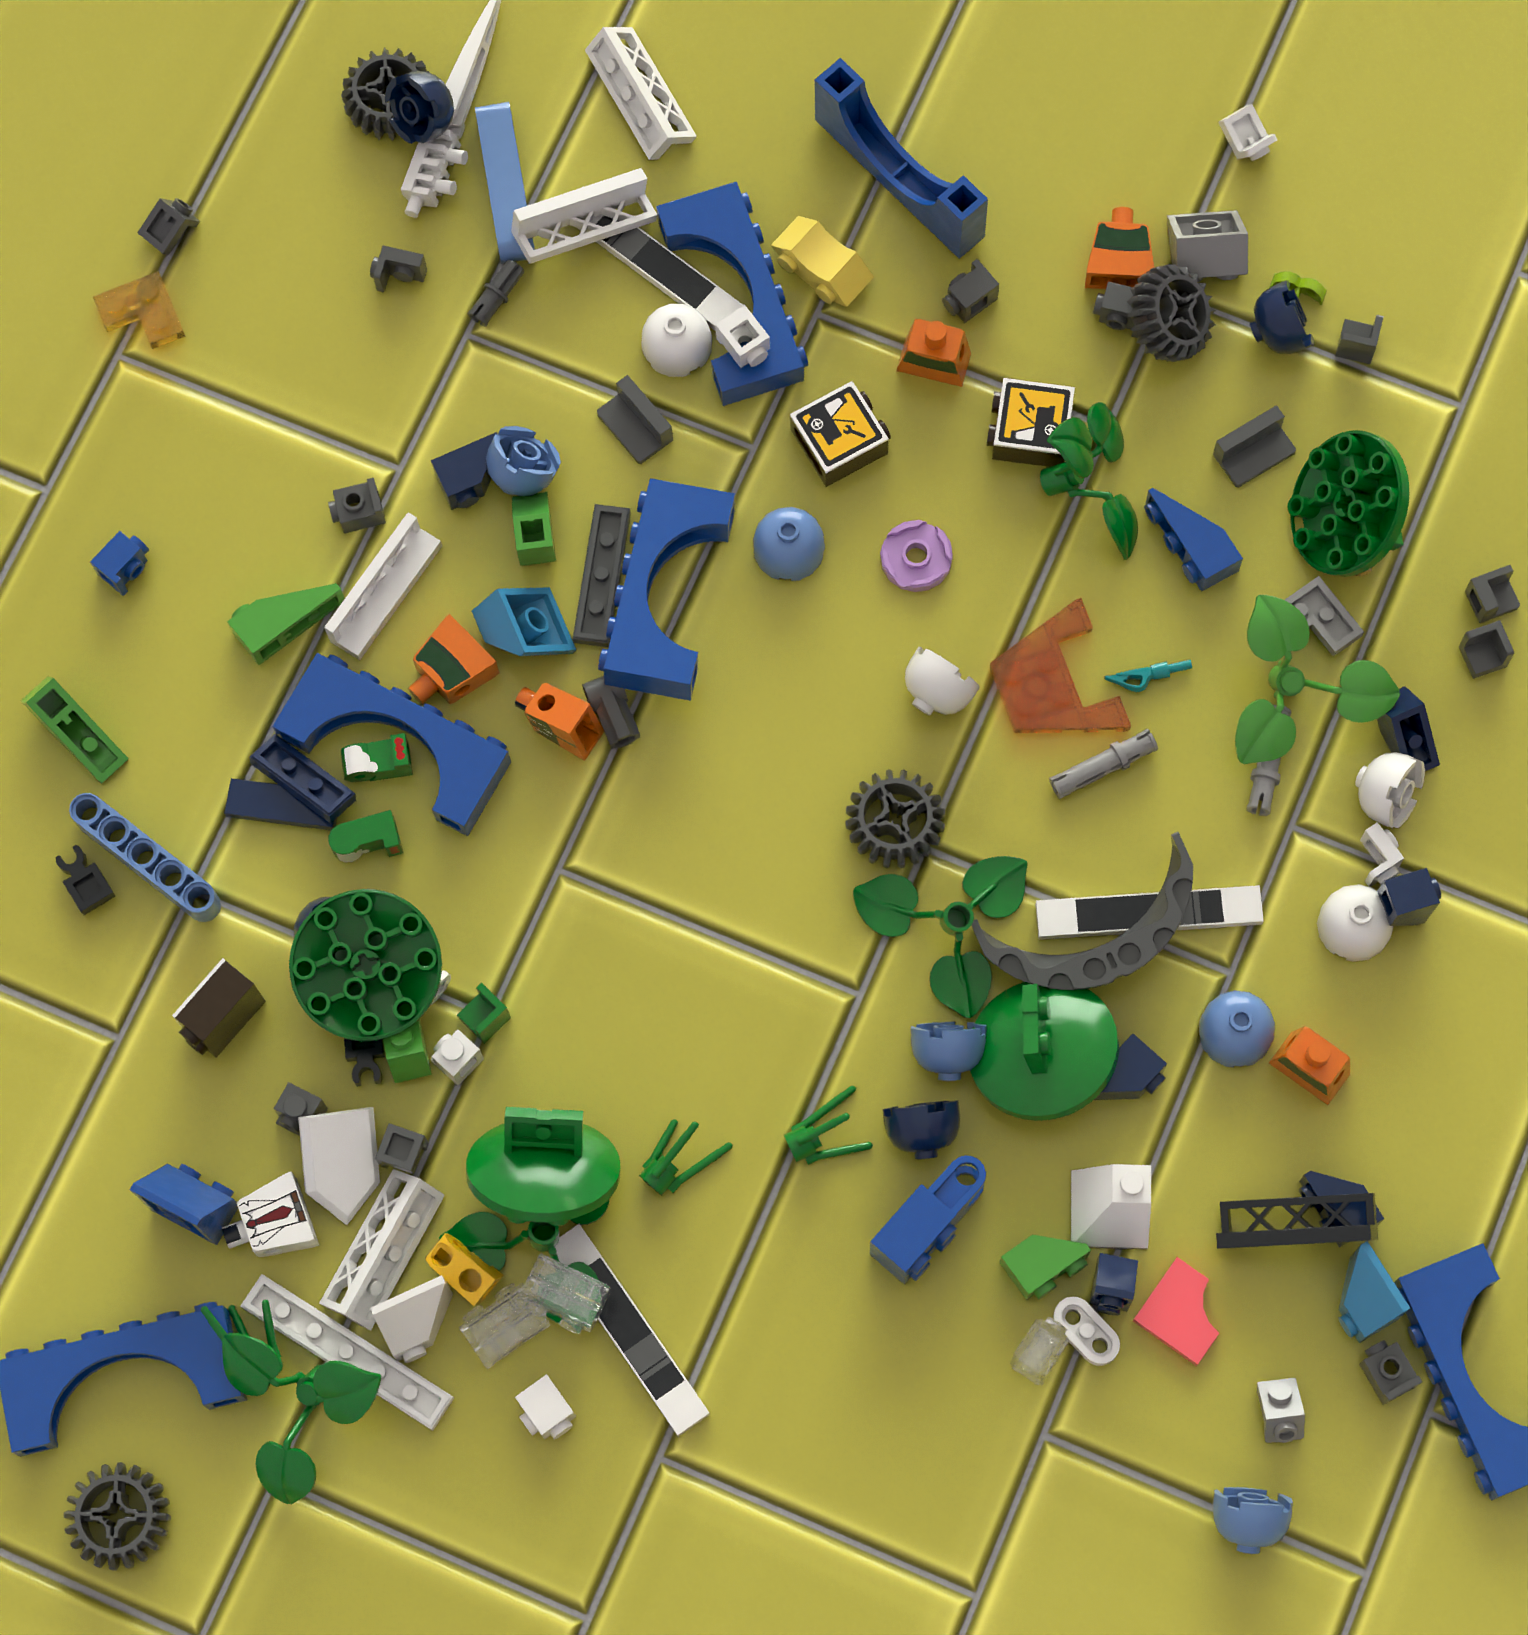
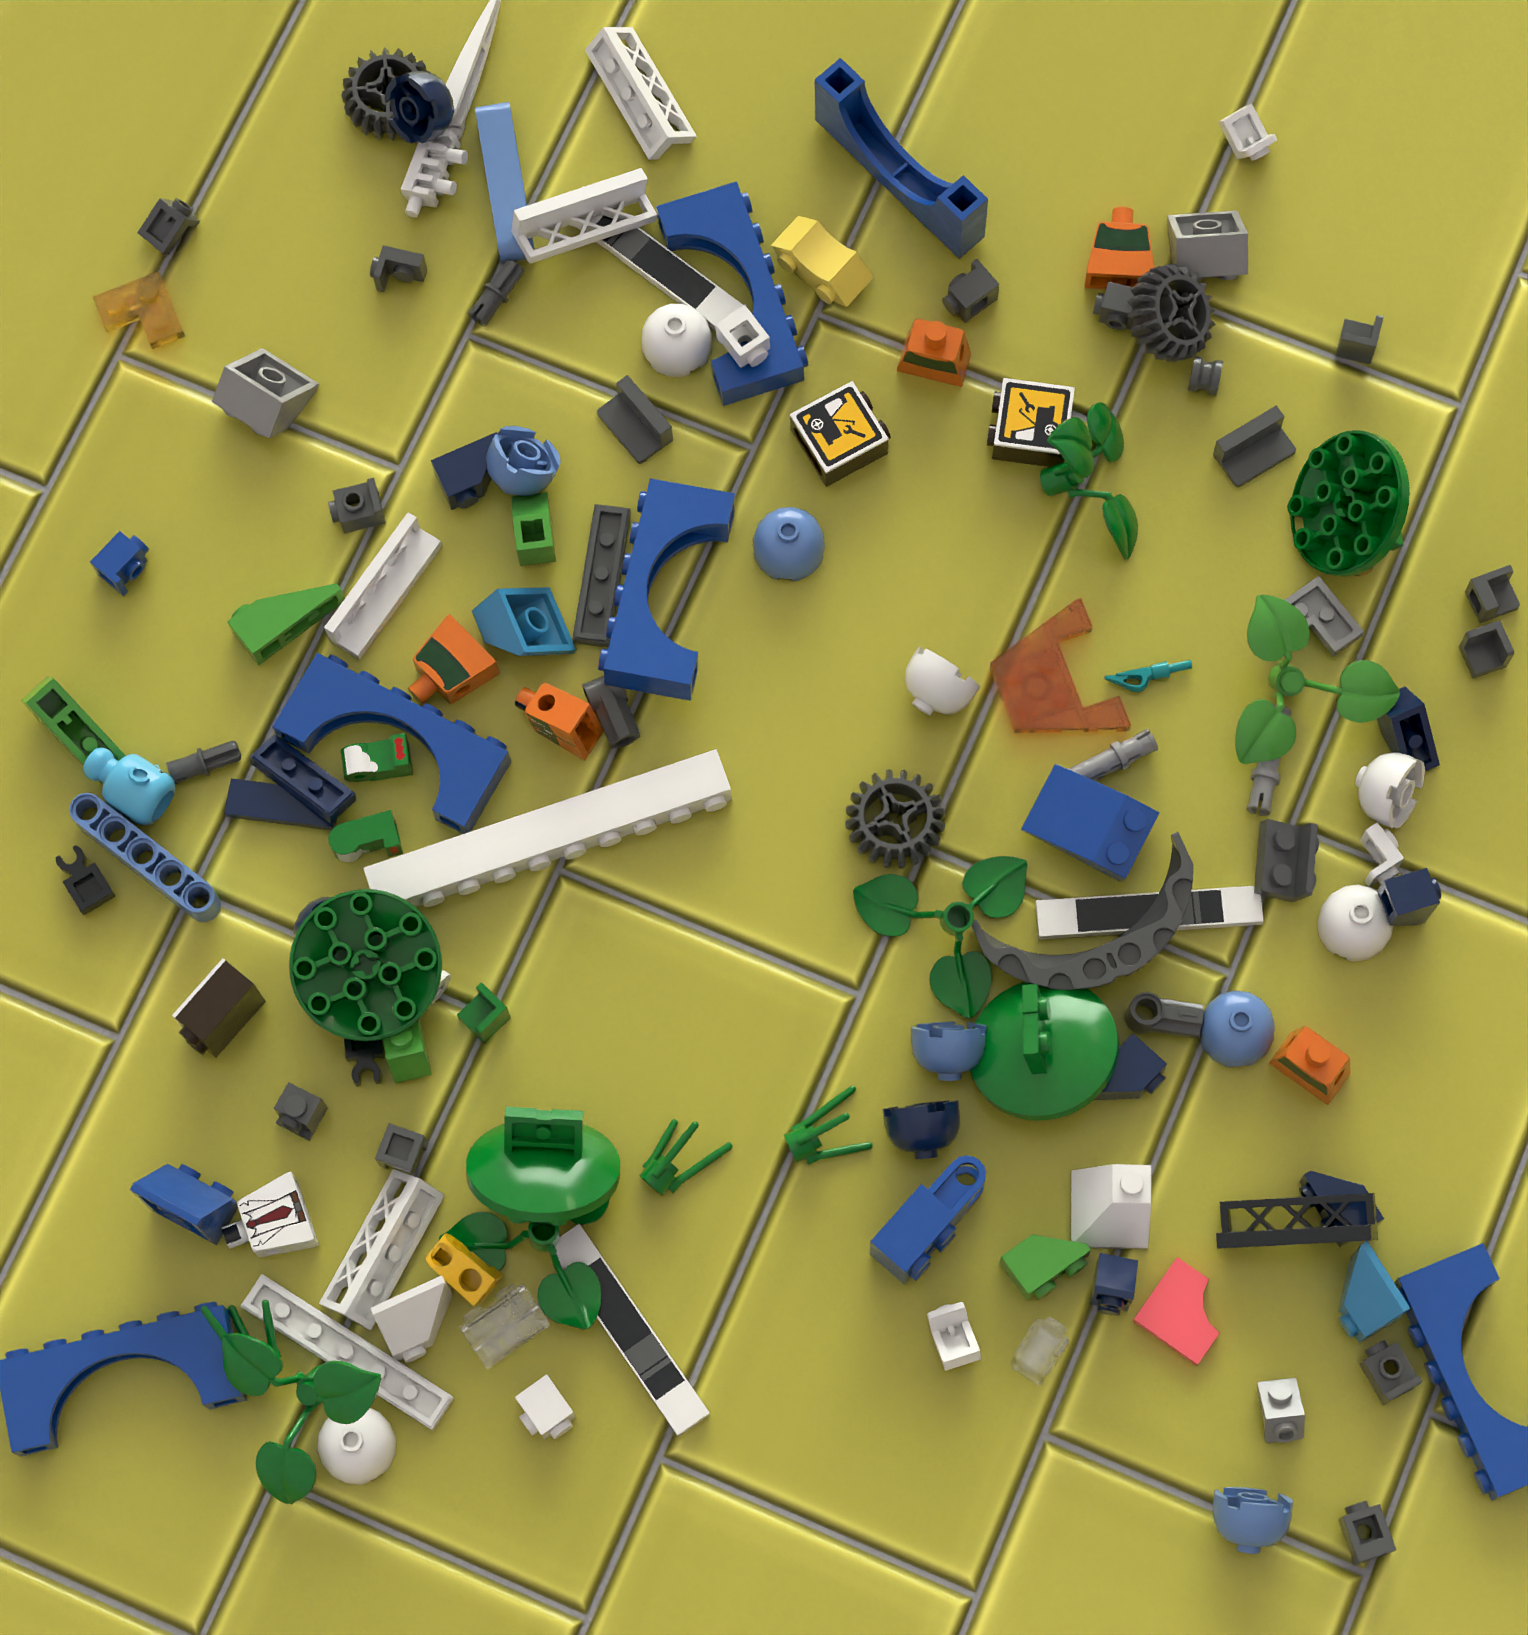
dark grey gear [64,1462,171,1571] -> none
white tile [298,1107,380,1225] -> none
white brick [430,1029,484,1086] -> none
clear brick [520,1253,611,1335] -> none
lavender tile [880,520,953,592] -> none
white plate [1053,1297,1120,1366] -> none
blue slope [1144,488,1243,591] -> none
dark blue cylinder [1250,280,1314,354] -> none
lime piece [1269,271,1327,305] -> none
none -> medium azure piece [83,747,175,825]
none -> dark grey axle [166,741,241,784]
none -> light grey slope [212,348,319,438]
none -> white cylinder [317,1408,396,1485]
none -> white brick [363,749,732,907]
none -> white bracket [927,1302,982,1371]
none -> blue slope [1021,764,1160,881]
none -> dark grey piece [1125,992,1204,1039]
none -> dark grey wheel [1188,356,1223,396]
none -> dark grey bracket [1254,819,1319,902]
none -> dark grey brick [1338,1501,1396,1565]

